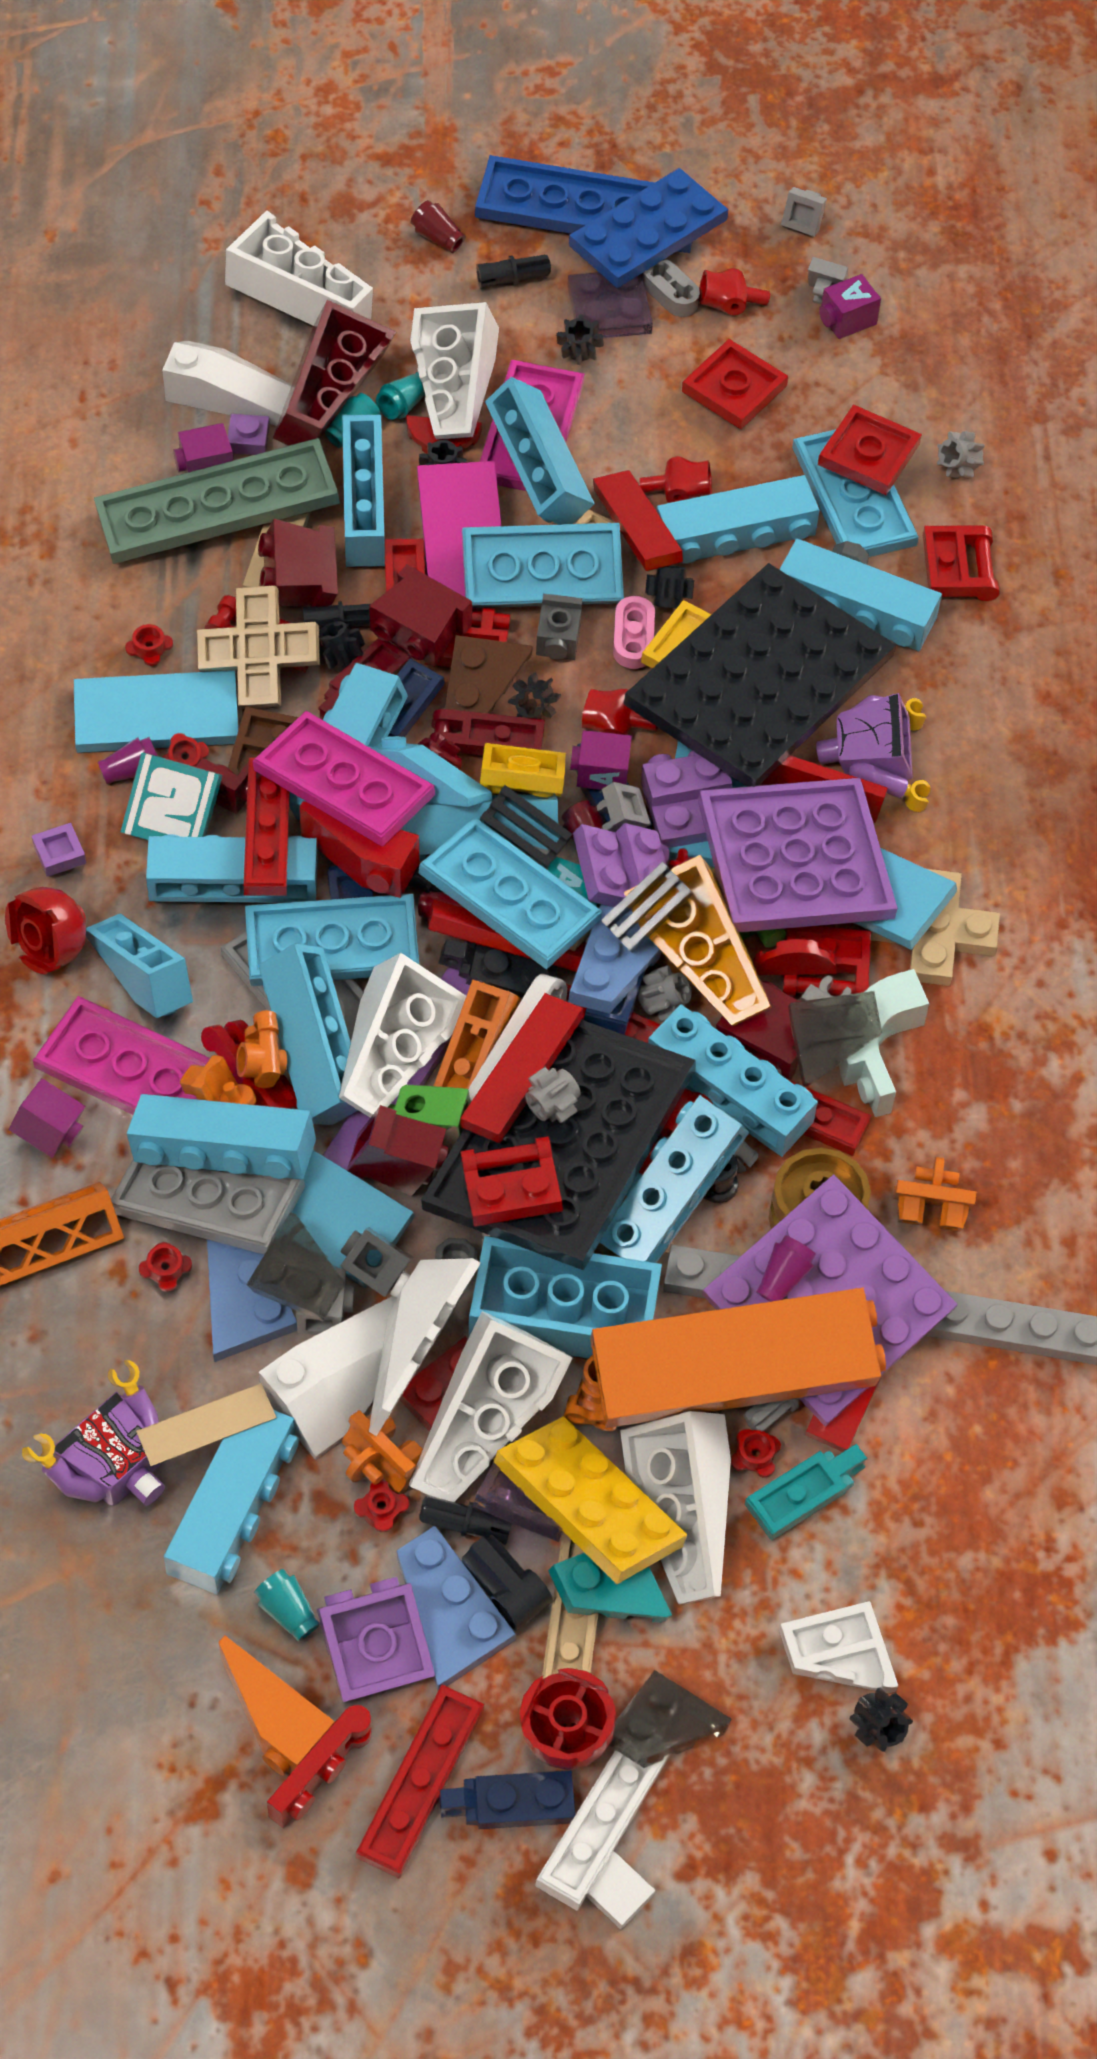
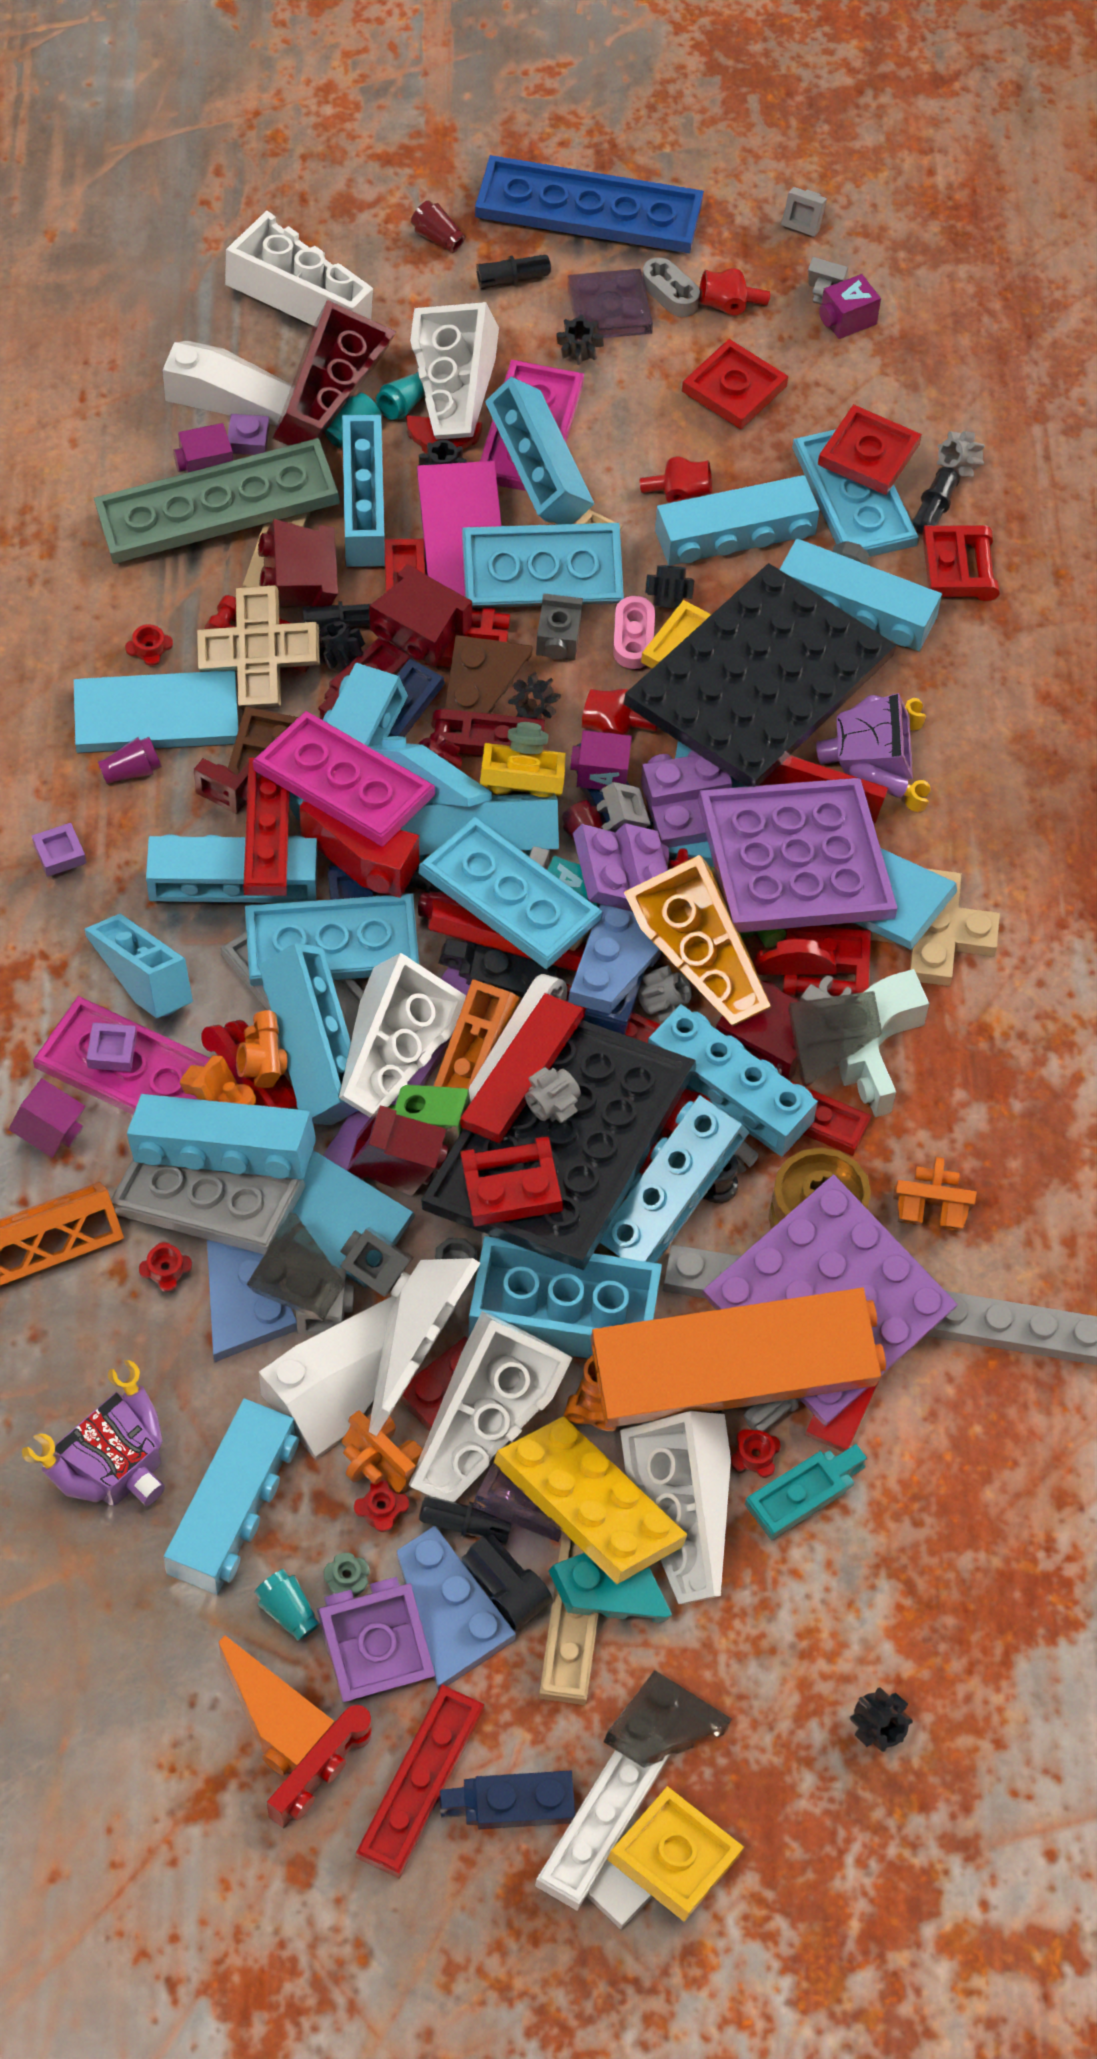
red cylinder [5,887,86,975] -> none
tile [120,752,223,840] -> none
tan sticker [136,1383,277,1466] -> none
red plate [162,733,209,767] -> none
black tile [480,785,572,870] -> none
red cylinder [519,1668,617,1770] -> none
blue plate [569,168,728,288] -> none
red tile [593,470,683,571] -> none
tile [601,861,694,953] -> none
magenta cone [756,1235,816,1302] -> none
white wing [779,1601,898,1693] -> none
none -> medium lavender plate [86,1022,137,1072]
none -> sand green plate [324,1553,370,1597]
none -> sand green plate [507,722,549,754]
none -> yellow plate [607,1786,744,1922]
none -> black axle [912,467,960,535]

